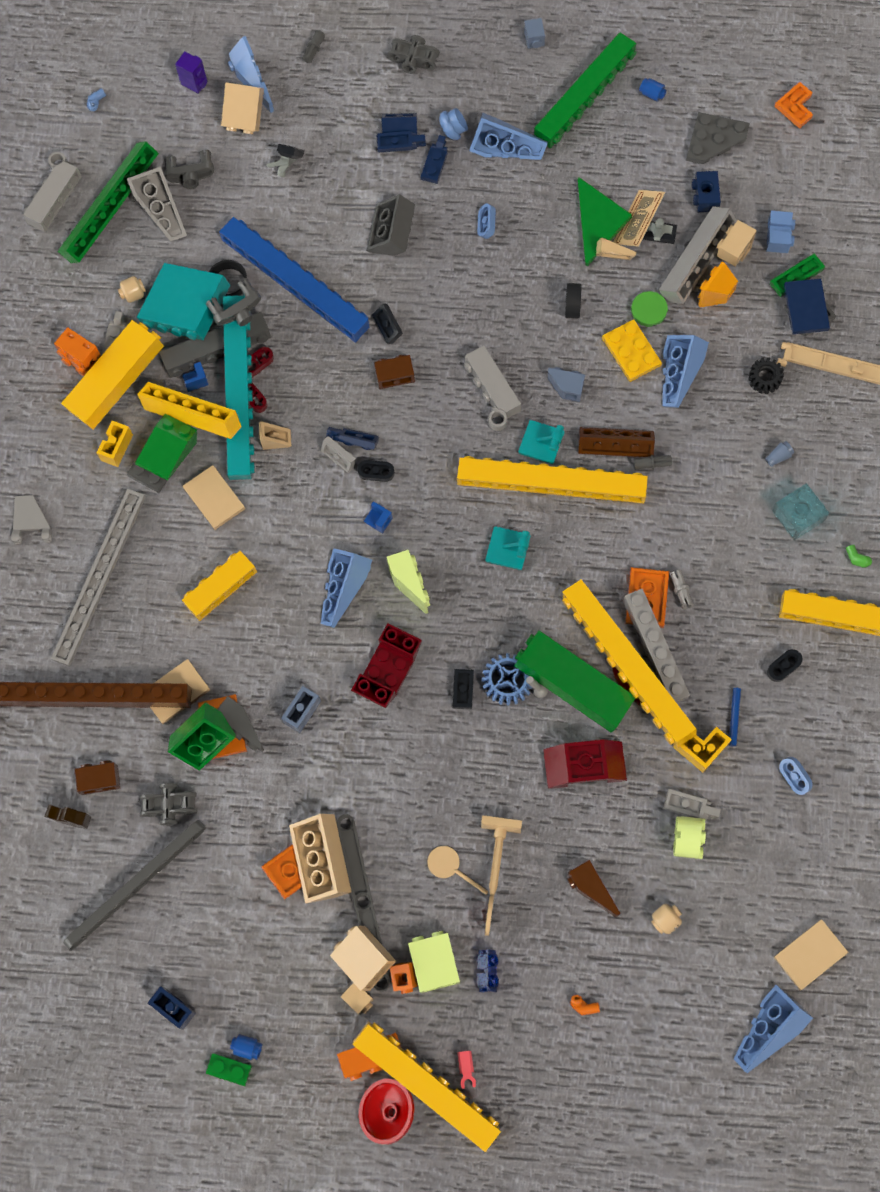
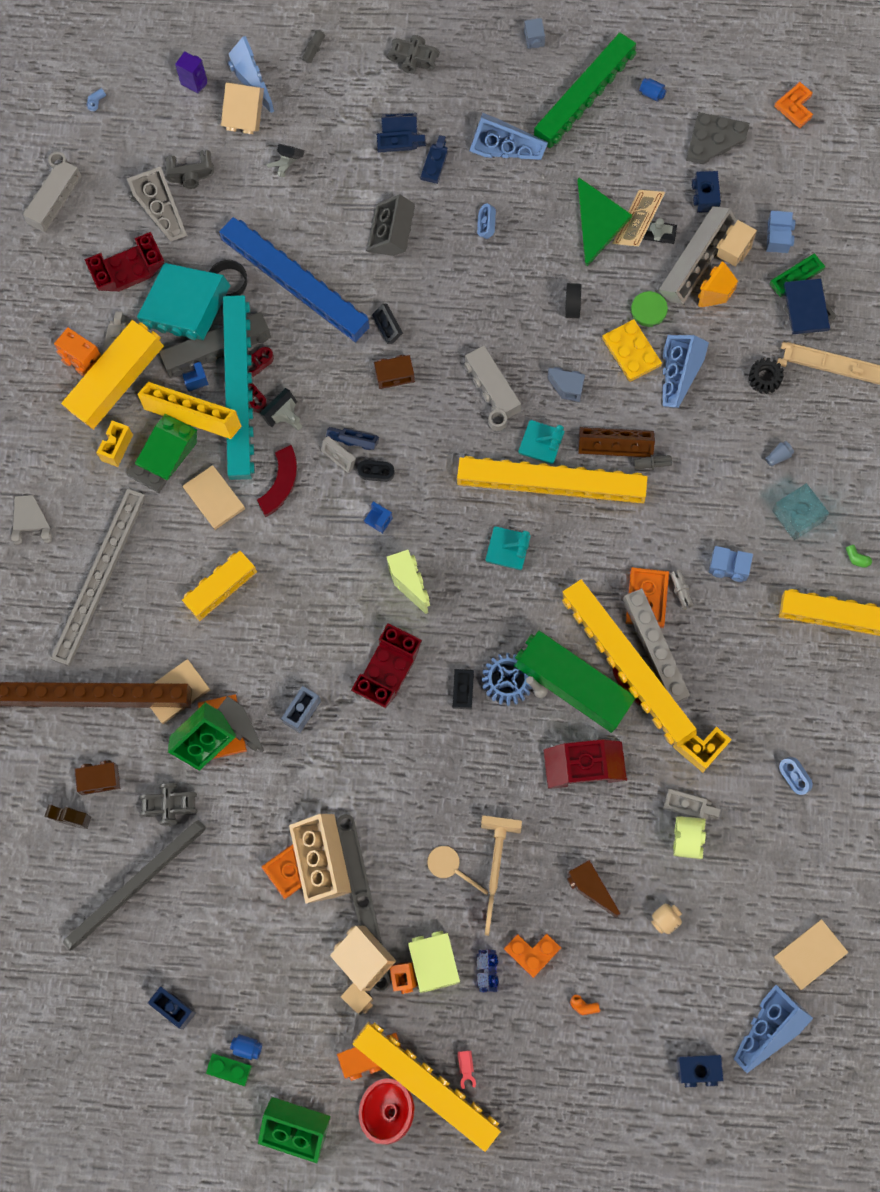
green brick [57,141,159,263] -> none
tan head [117,276,146,303] -> none
dark grey connector [206,278,261,326] -> none
tan slope [259,422,292,450] -> none
medium blue wedge [321,549,372,628] -> none
medium blue piece [439,108,468,140] -> none
tan slope [596,238,636,260] -> none
blue bar [729,688,741,747] -> none
black plate [767,649,803,682] -> none
none -> dark red slope [84,232,165,292]
none -> dark red tile [257,445,297,517]
none -> green slope [258,1097,331,1163]
none -> piece [260,388,302,431]
none -> orange plate [504,933,561,978]
none -> dark blue brick [677,1055,723,1087]
none -> medium blue brick [709,546,753,582]

